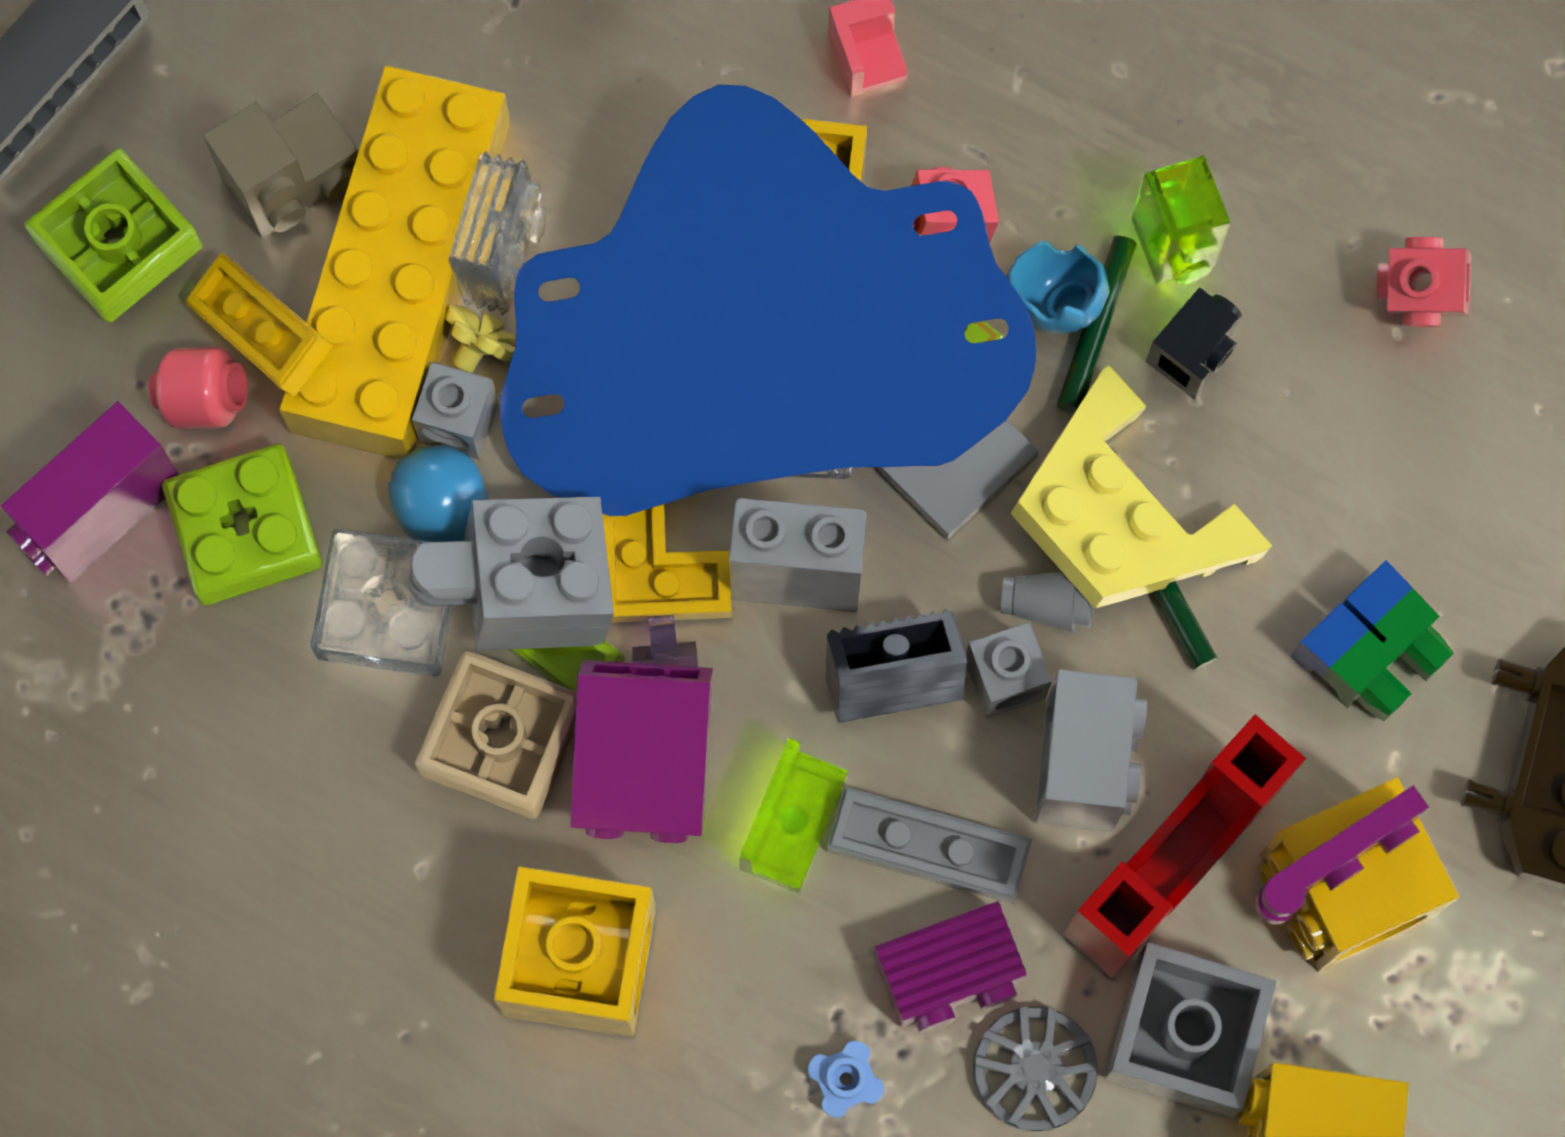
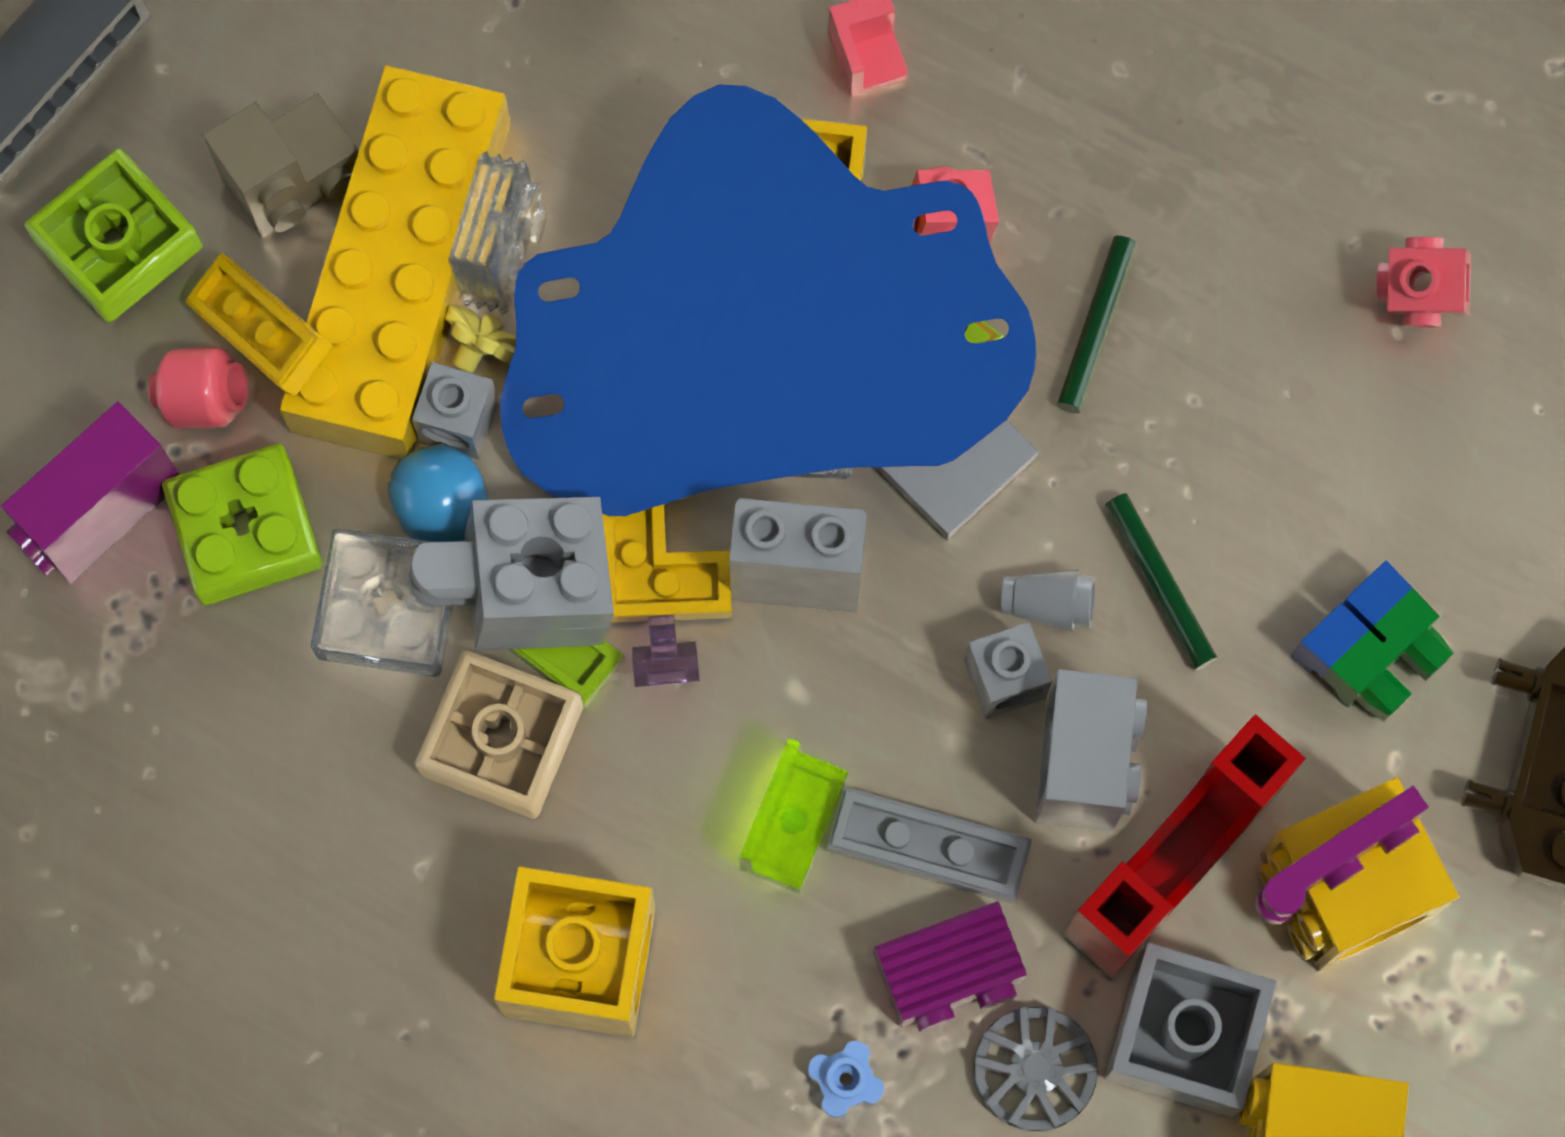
magenta brick [570,660,713,843] -> none
black brick [825,608,967,723] -> none
dark azure hair [1007,241,1110,334] -> none
light yellow wing [1010,365,1273,609] -> none
clear neon green brick [1131,155,1231,285] -> none
black brick [1146,287,1243,400] -> none

